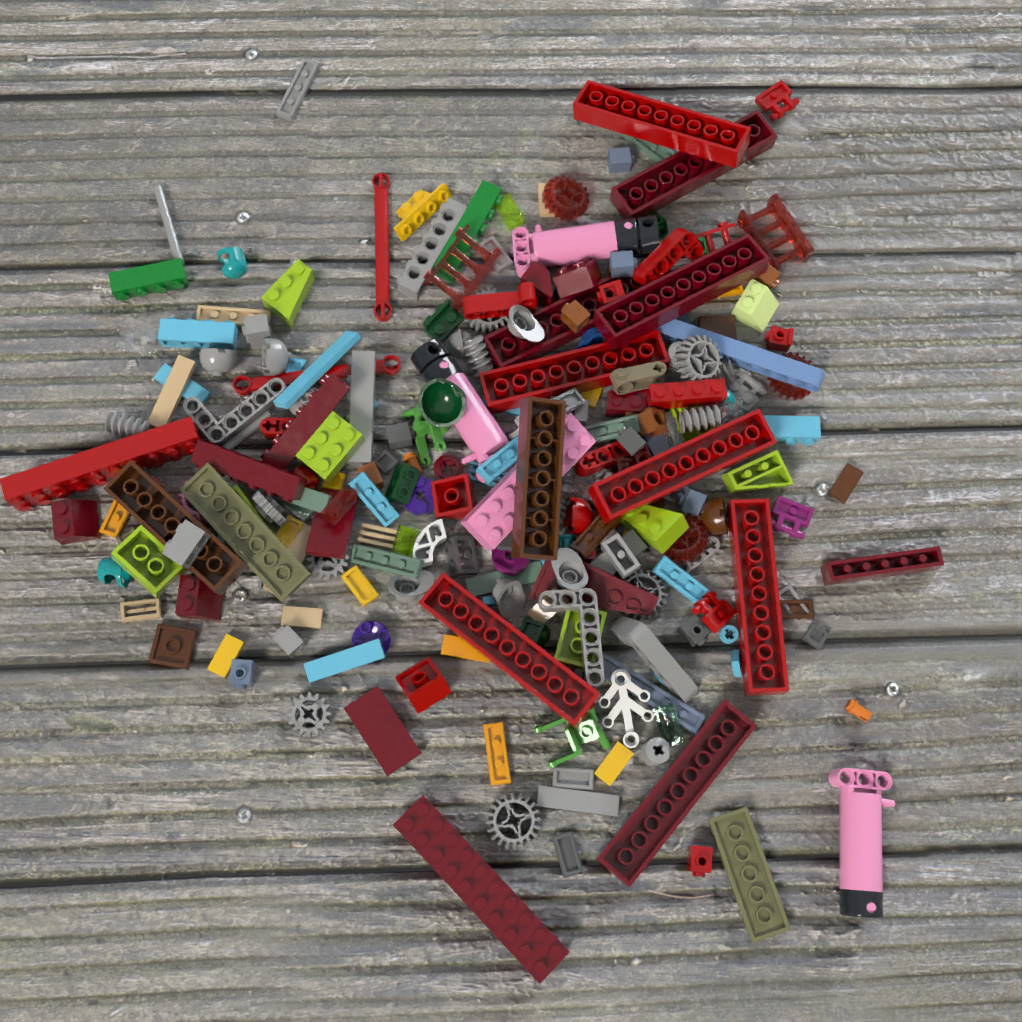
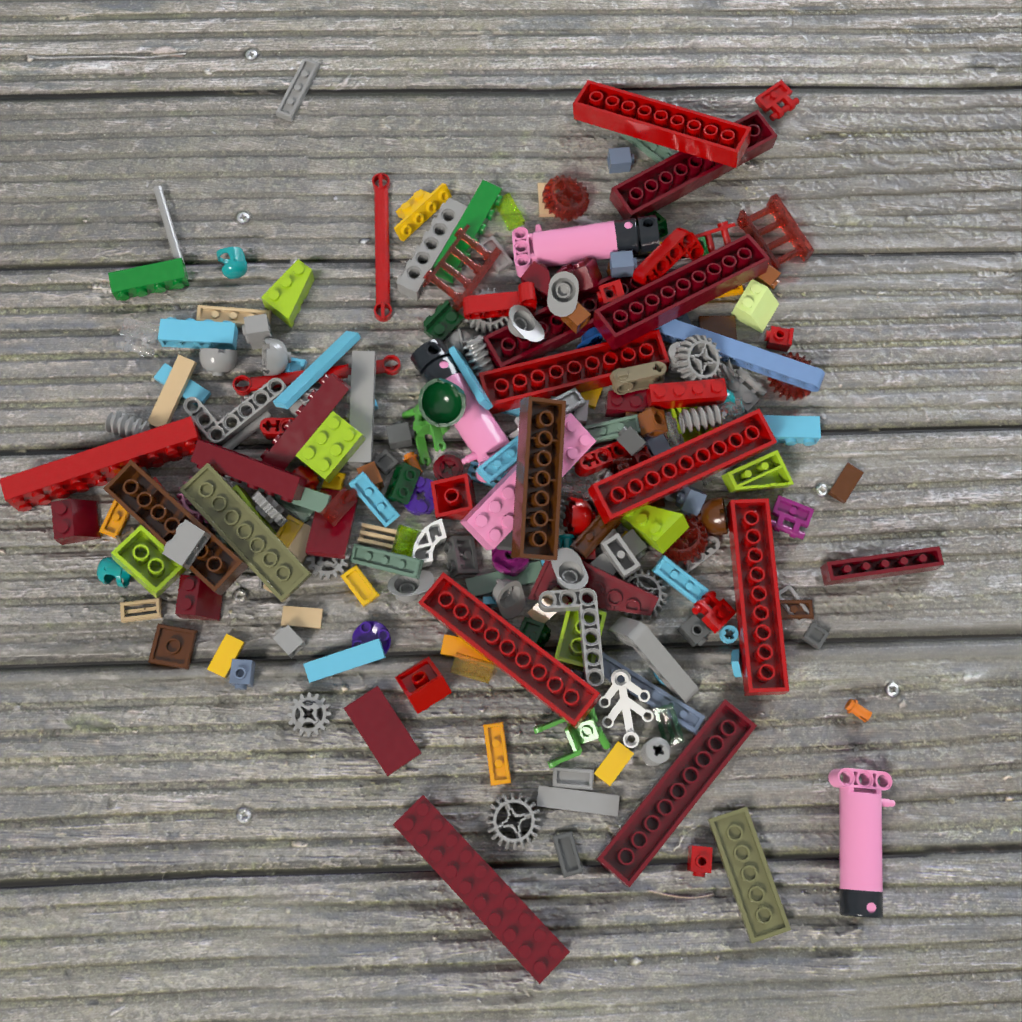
none -> medium azure tile [448,346,493,410]
none -> clear yellow plate [450,652,494,684]
none -> light grey piece [547,271,579,317]

